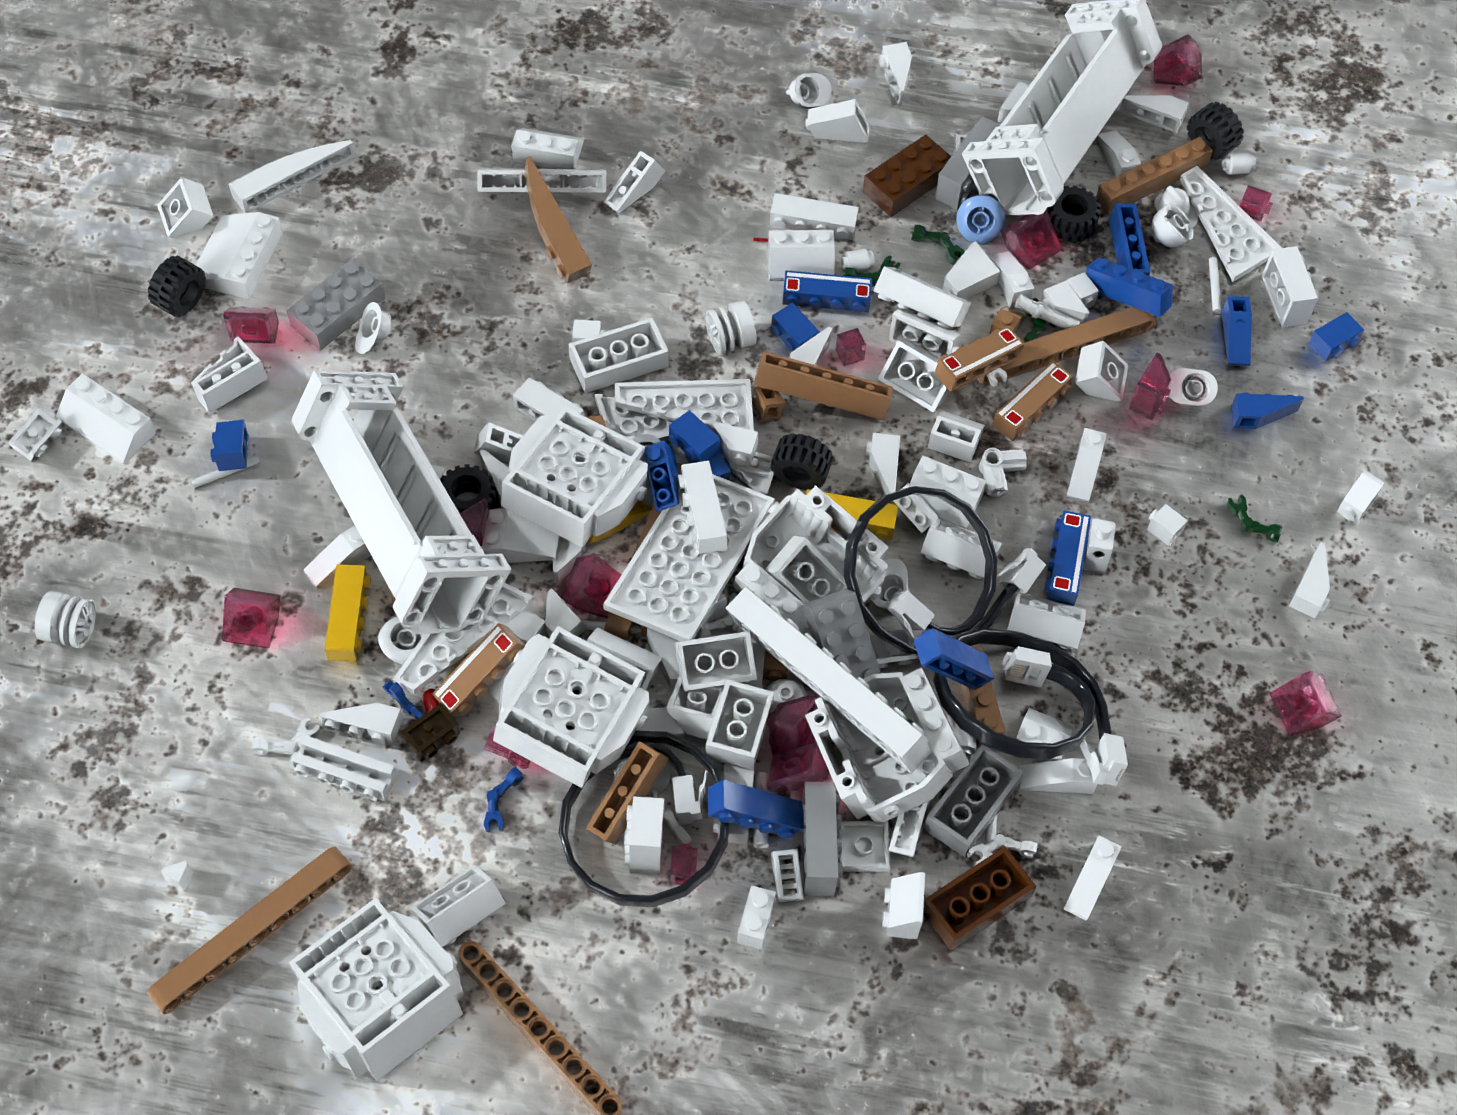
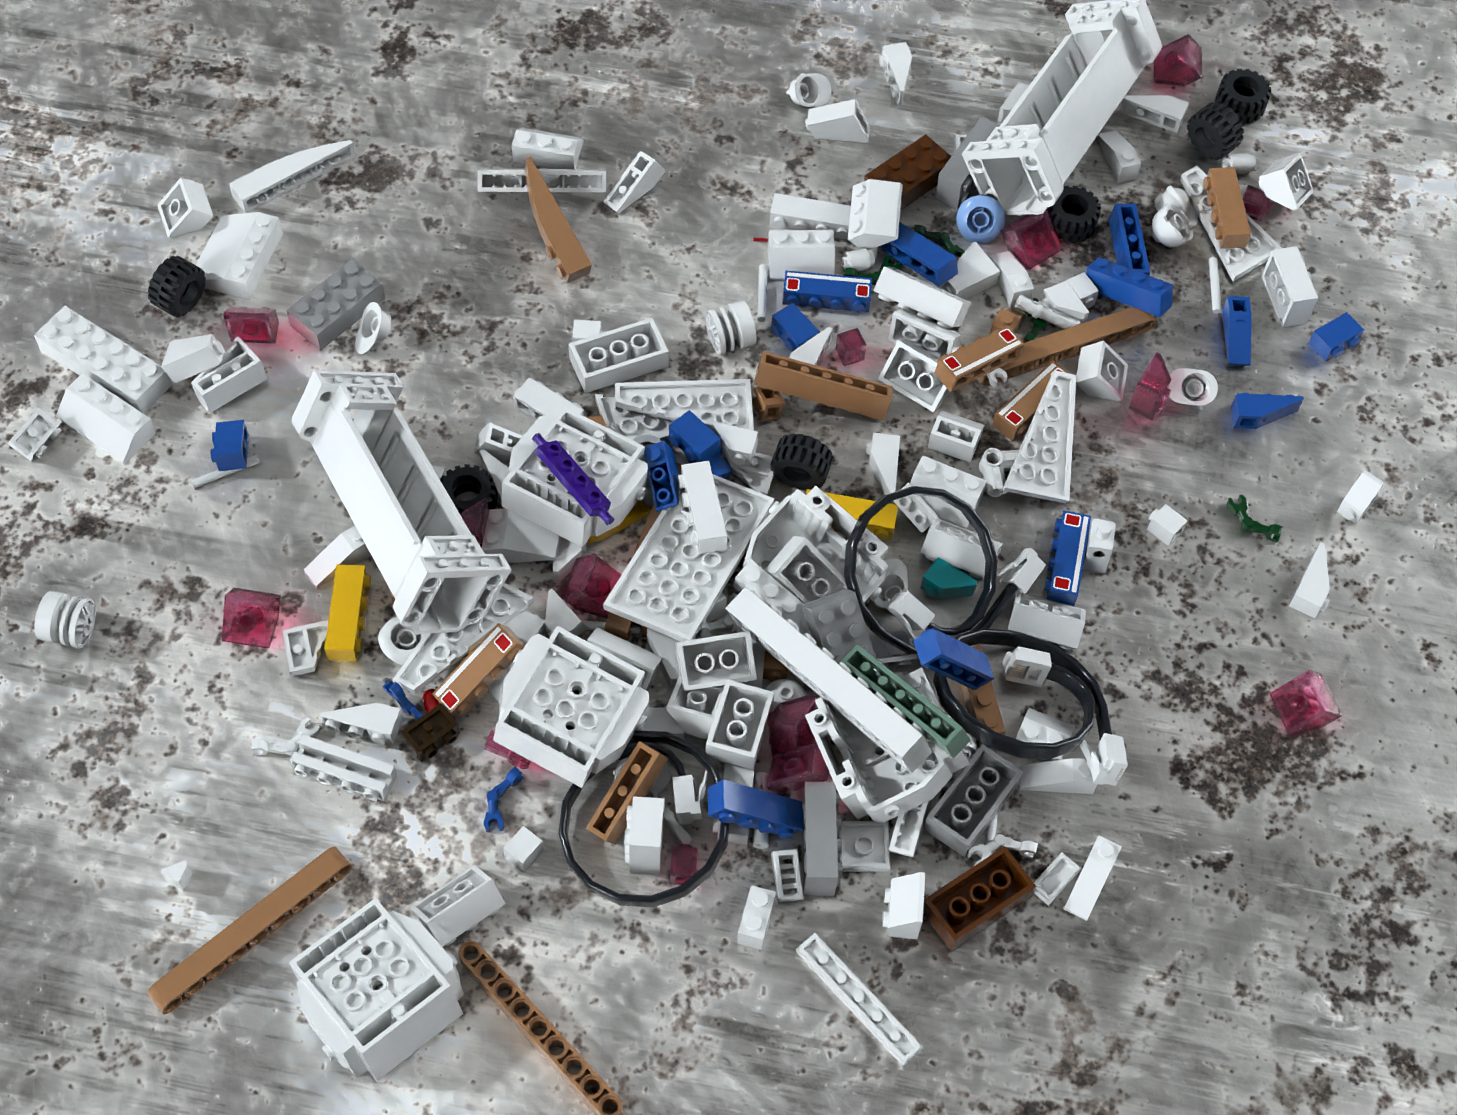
white slope [1066,428,1107,503] -> none
medium nougat brick [1096,137,1213,215] -> none
none -> white brick [34,306,172,414]
none -> white slope [162,334,224,384]
none -> white wing [282,620,328,676]
none -> white brick [503,826,544,872]
none -> dark purple plate [532,433,614,525]
none -> white bar [757,264,768,322]
none -> white tile [796,933,923,1066]
none -> sand green brick [840,644,971,759]
none -> white slope [848,179,902,250]
none -> blue brick [880,222,958,287]
none -> teal slope [920,557,978,600]
none -> white wing [1002,371,1076,504]
none -> white tile [1034,852,1081,906]
none -> medium nougat brick [1203,167,1251,248]
none -> black tyre [1215,69,1272,124]
none -> white slope [1259,153,1314,210]

